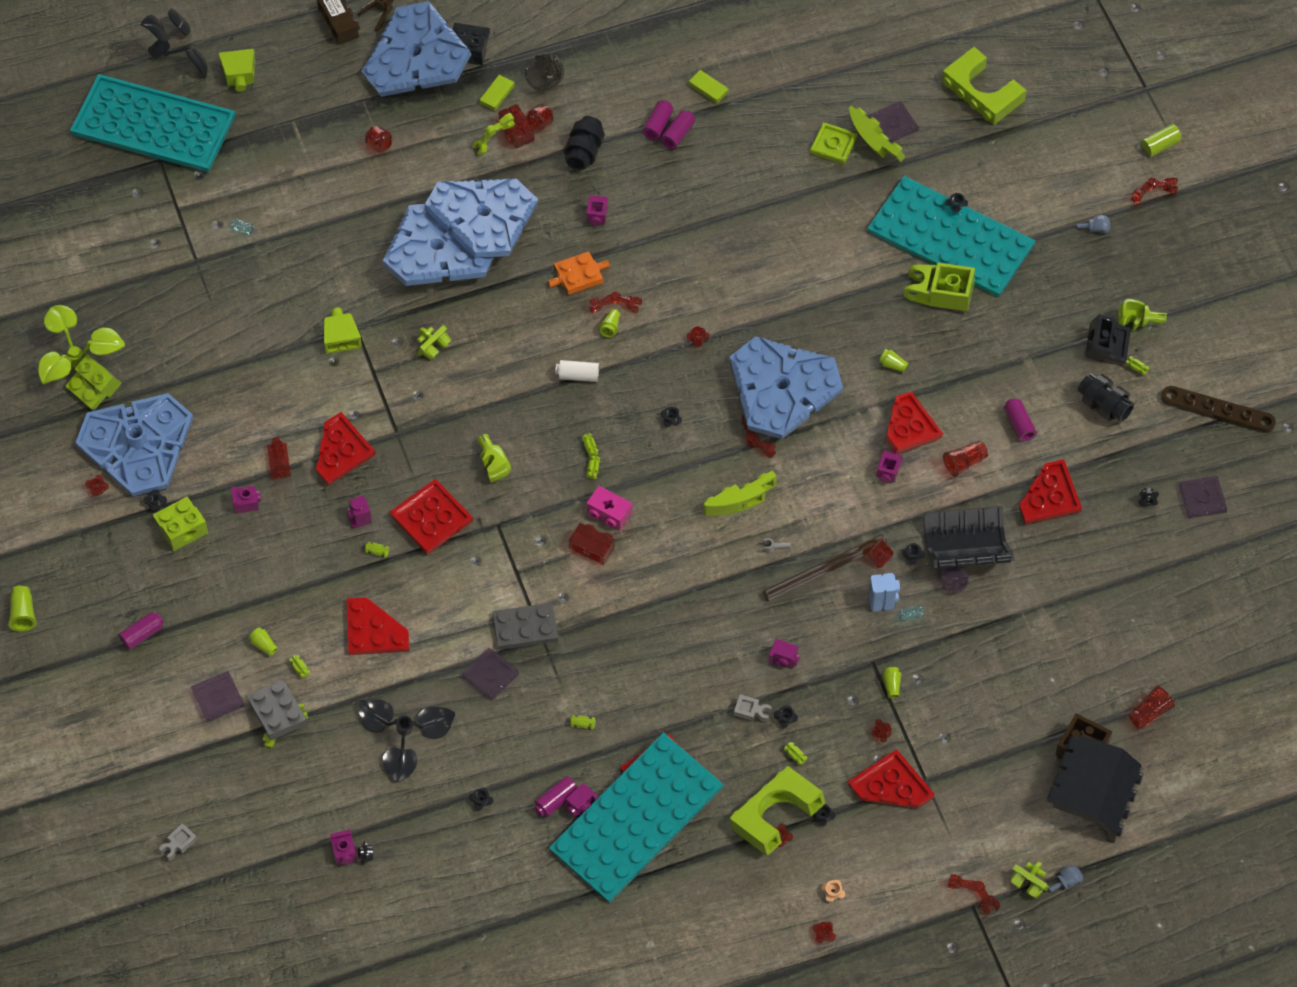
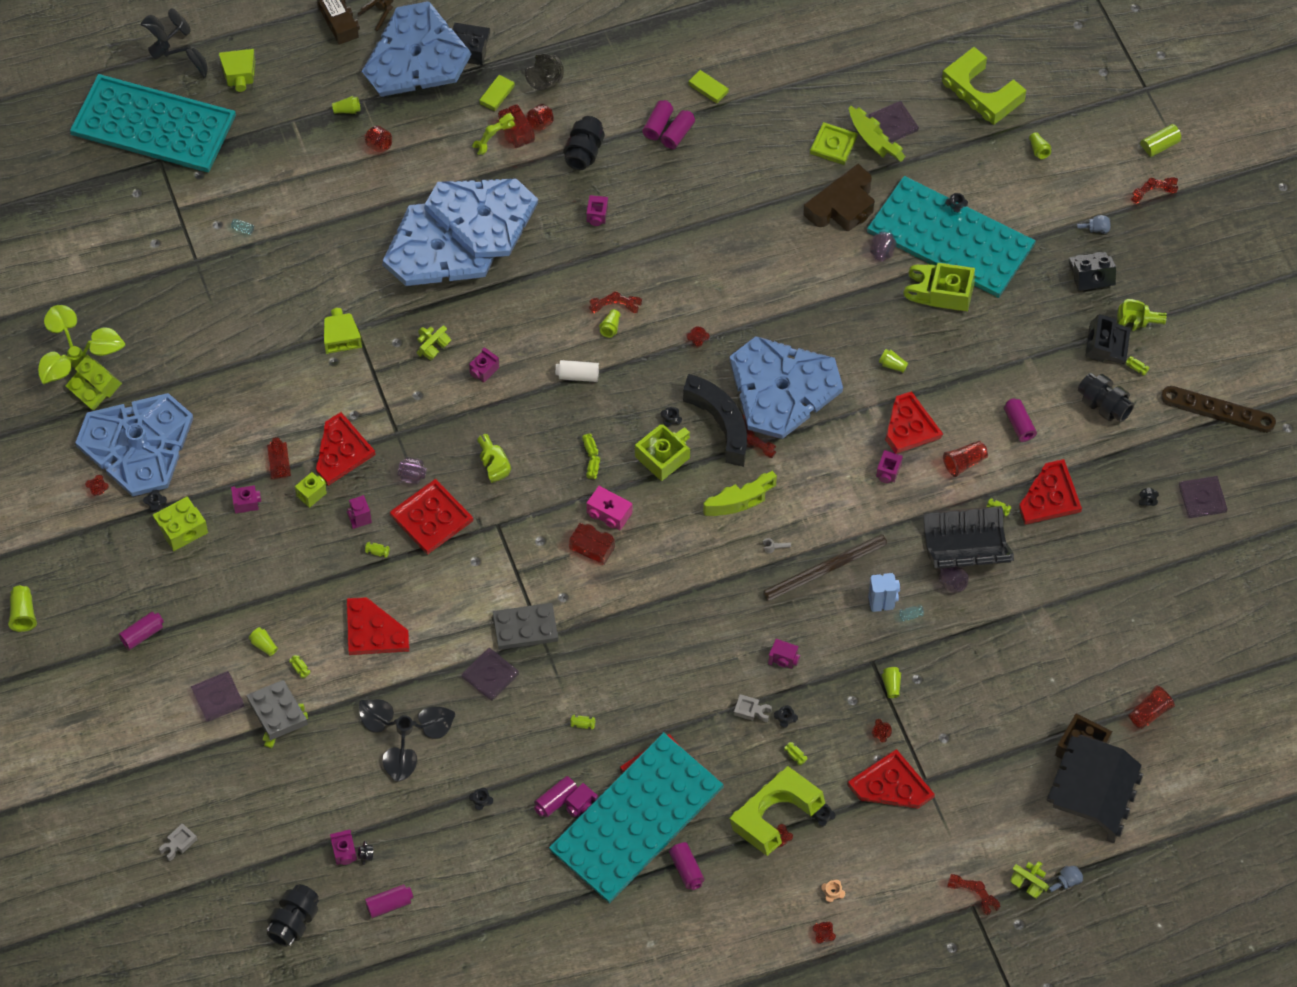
orange plate [547,251,610,295] -> none
clear red tile [866,540,894,568] -> none
black plate [901,543,925,565] -> none
none -> black piece [267,884,319,947]
none -> lime brick [295,472,327,508]
none -> lime cone [332,96,361,114]
none -> magenta brick [364,884,414,918]
none -> clear purple head [397,457,427,484]
none -> magenta brick [469,347,499,382]
none -> lime hinge [635,425,690,481]
none -> magenta brick [669,842,705,890]
none -> black brick [683,374,747,467]
none -> dark brown brick [803,164,875,231]
none -> clear purple head [870,232,897,261]
none -> lime piece [986,499,1011,516]
none -> lime cone [1029,132,1051,159]
none -> black brick [1069,252,1116,291]

